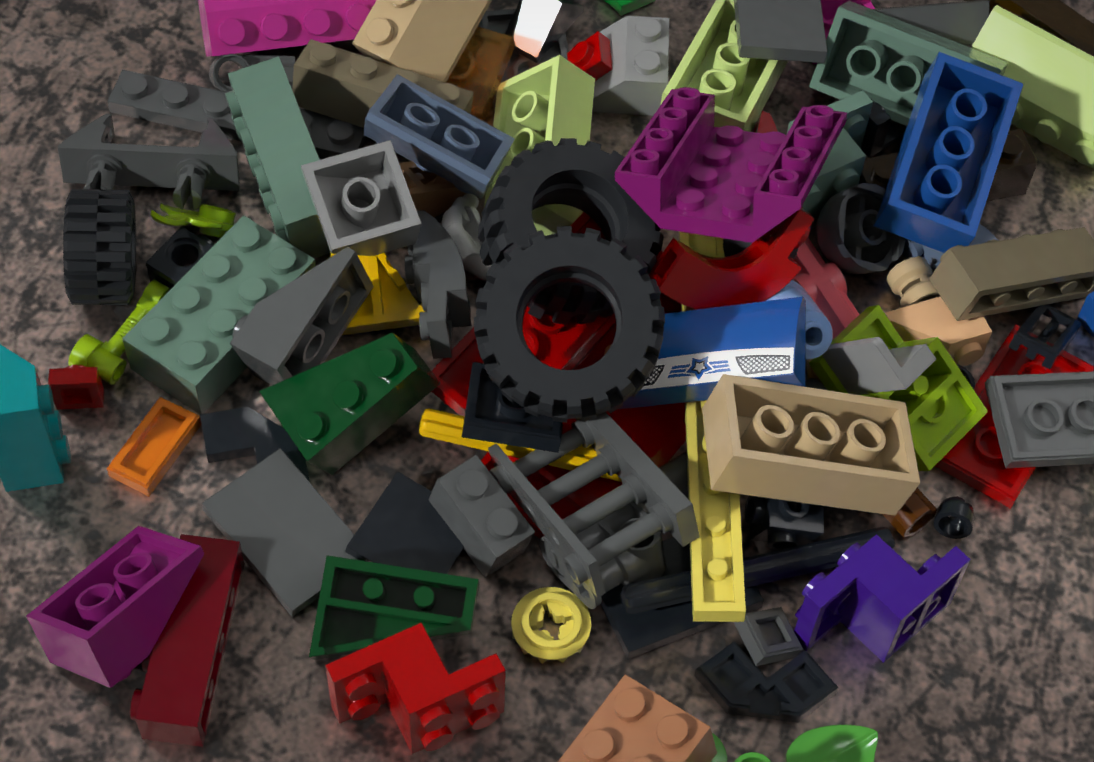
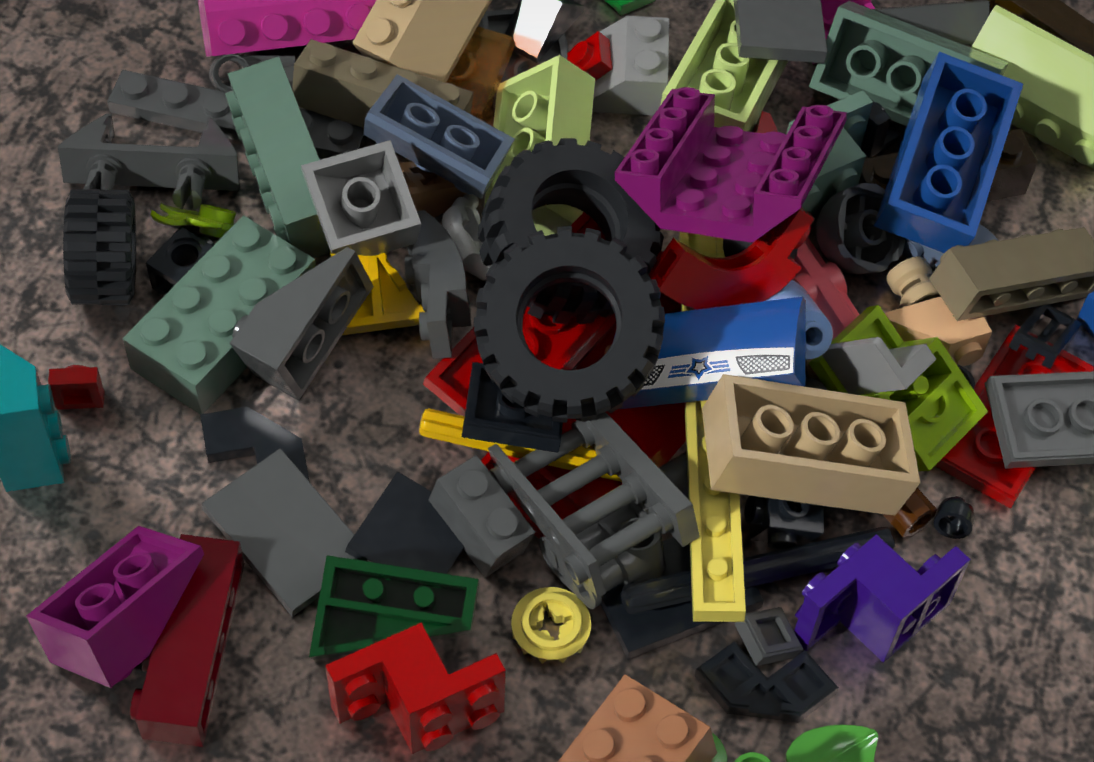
lime brick [68,280,170,385] -> none
orange tile [106,397,202,497] -> none
dark green wedge [259,333,441,475] -> none

